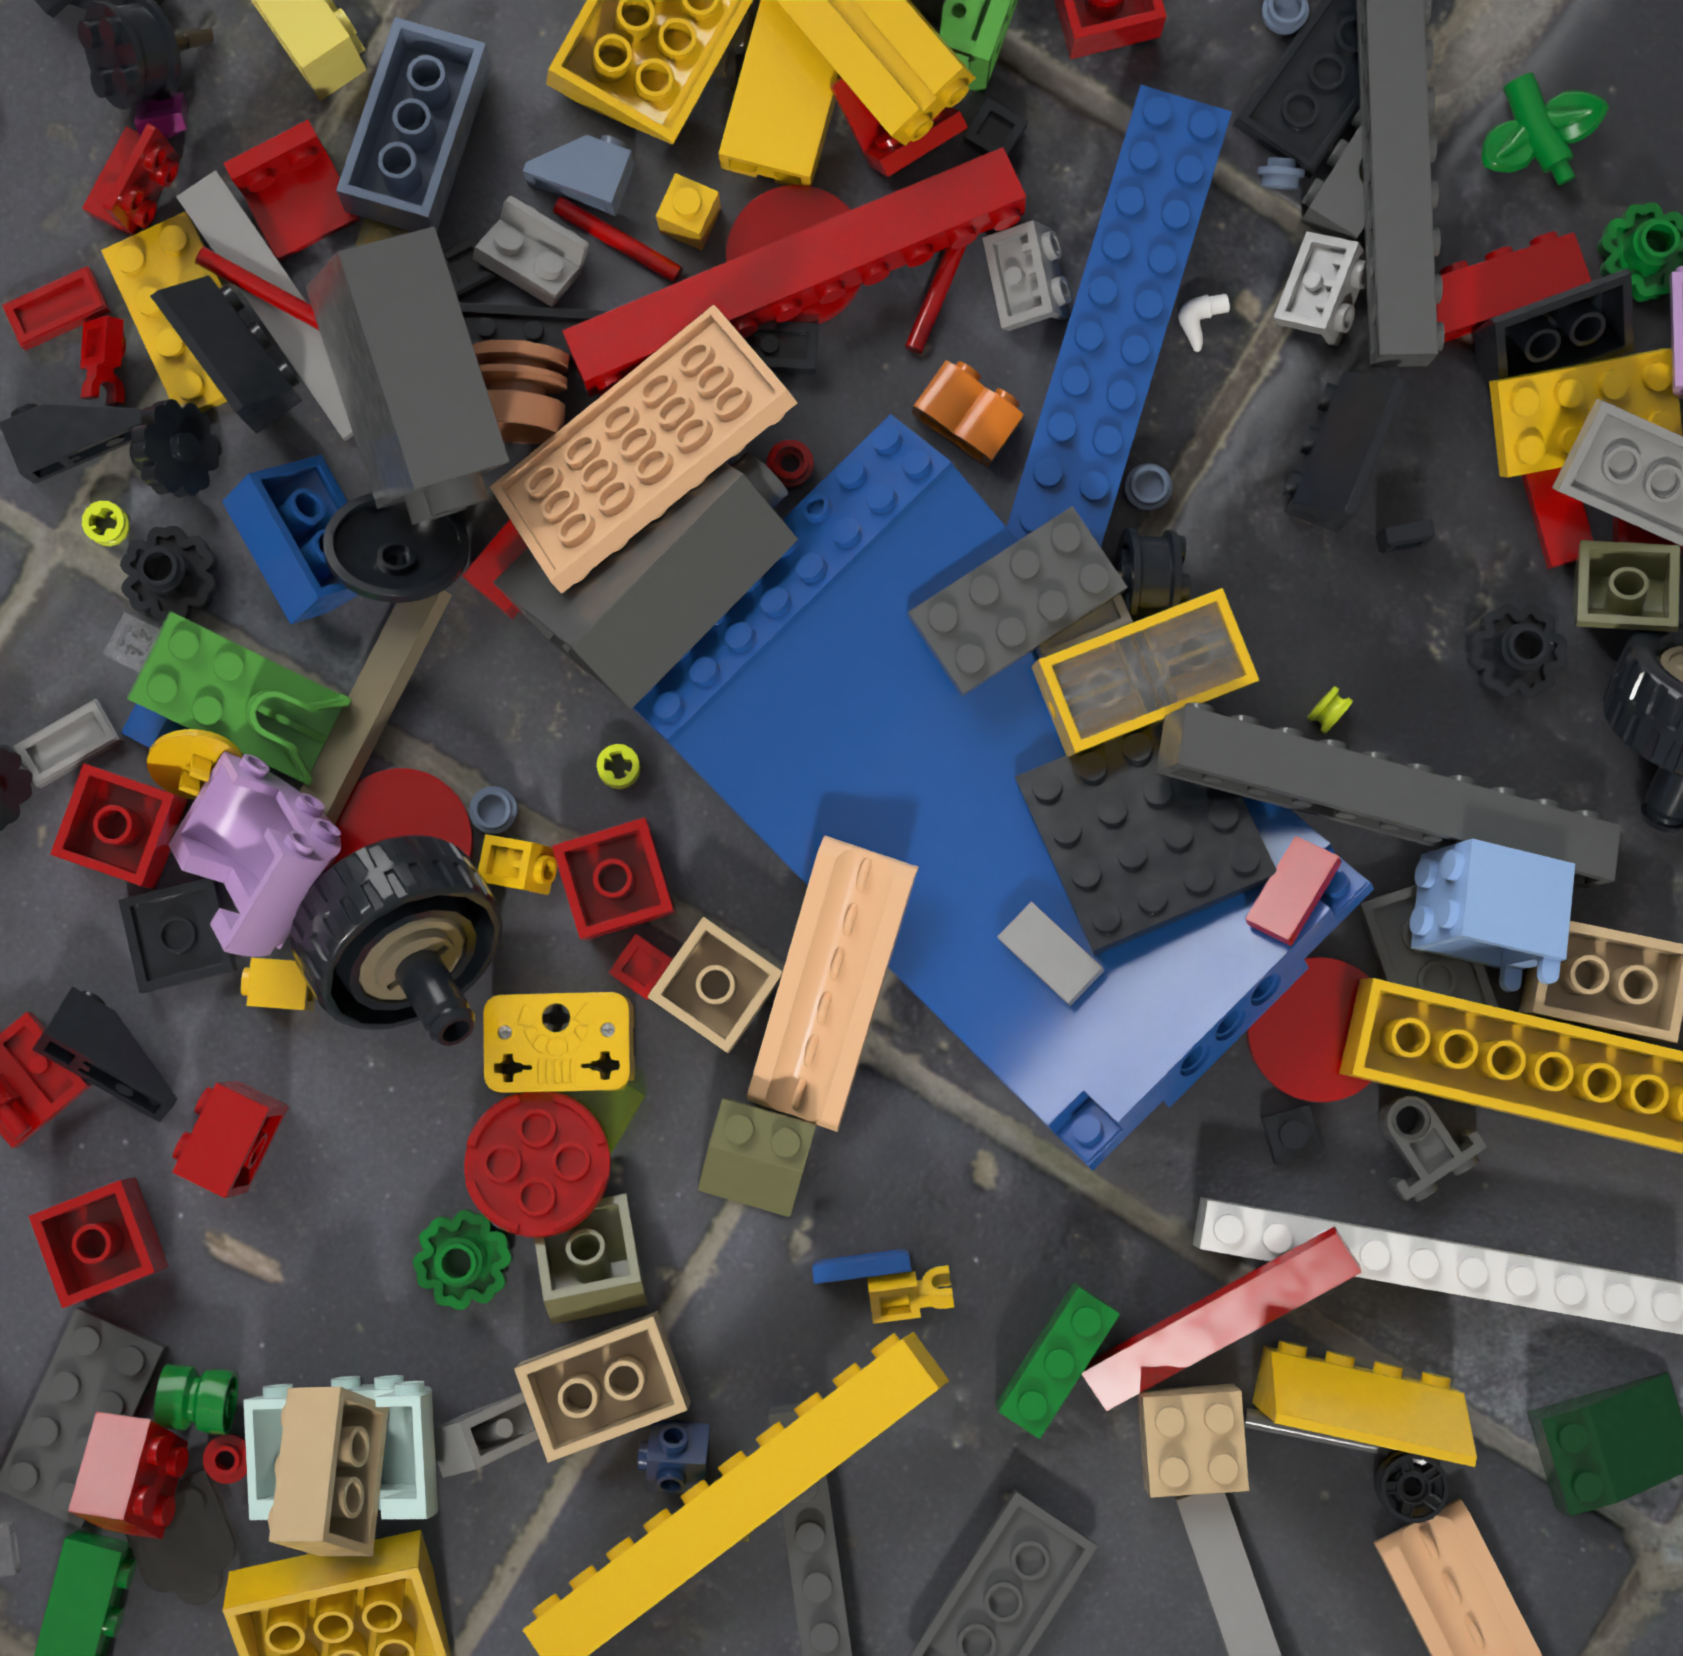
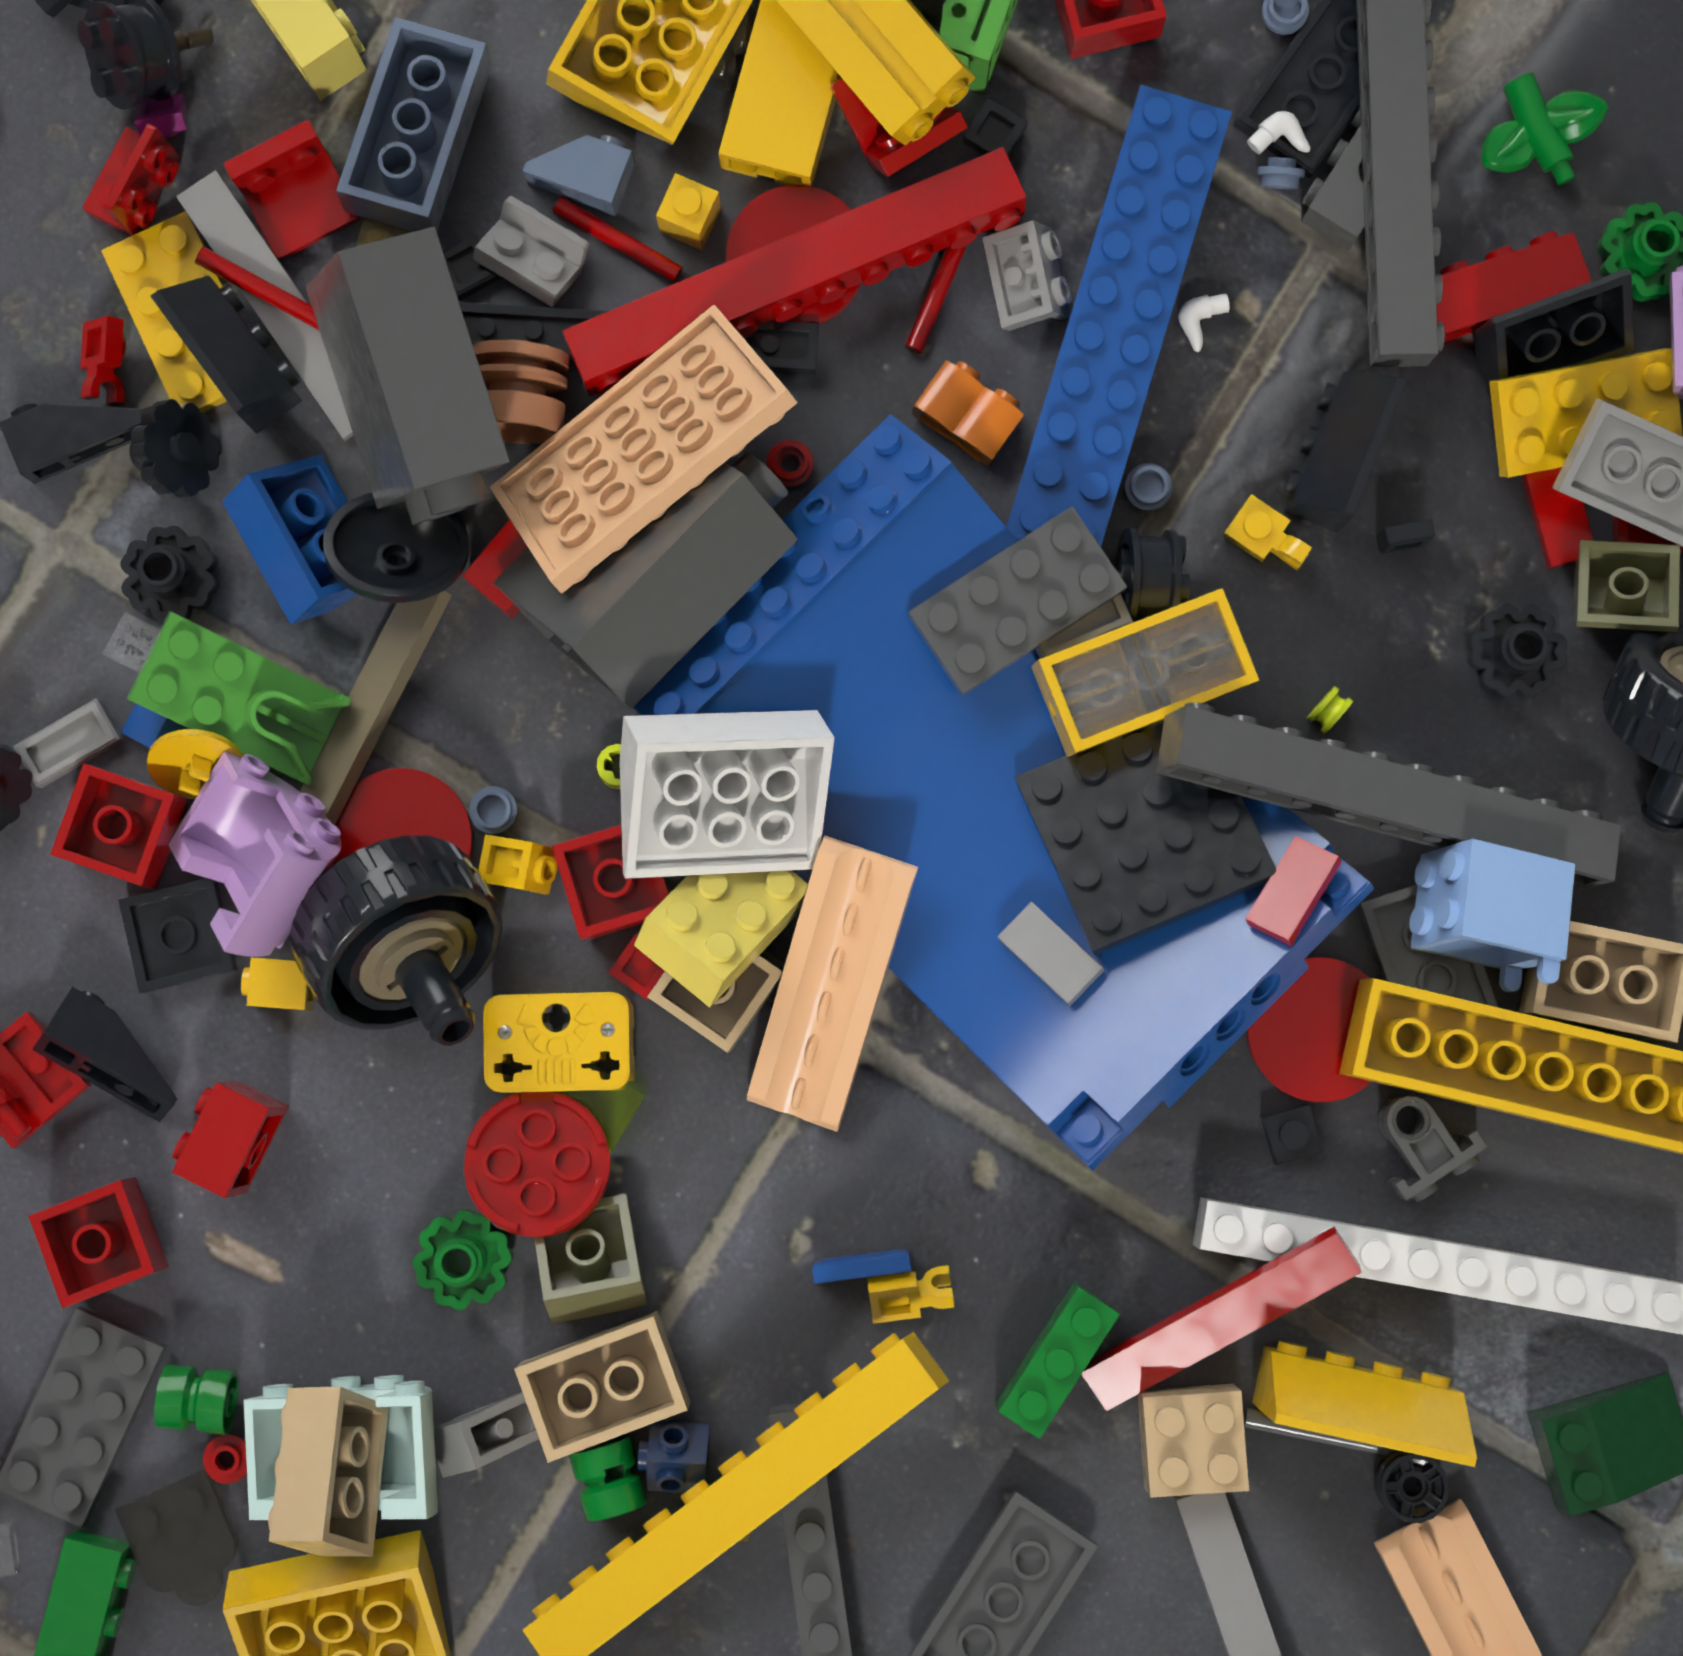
red tile [2,266,111,351] -> none
brick [68,1412,189,1540] -> none
neon yellow bush [82,501,130,547] -> none
olive slope [698,1097,817,1217] -> none
light grey bracket [1273,231,1367,346] -> none
none -> green wheel [569,1435,647,1521]
none -> white slope [620,710,835,879]
none -> light yellow brick [634,870,808,1008]
none -> yellow plate [1223,494,1312,571]
none -> white animal [1247,111,1311,154]

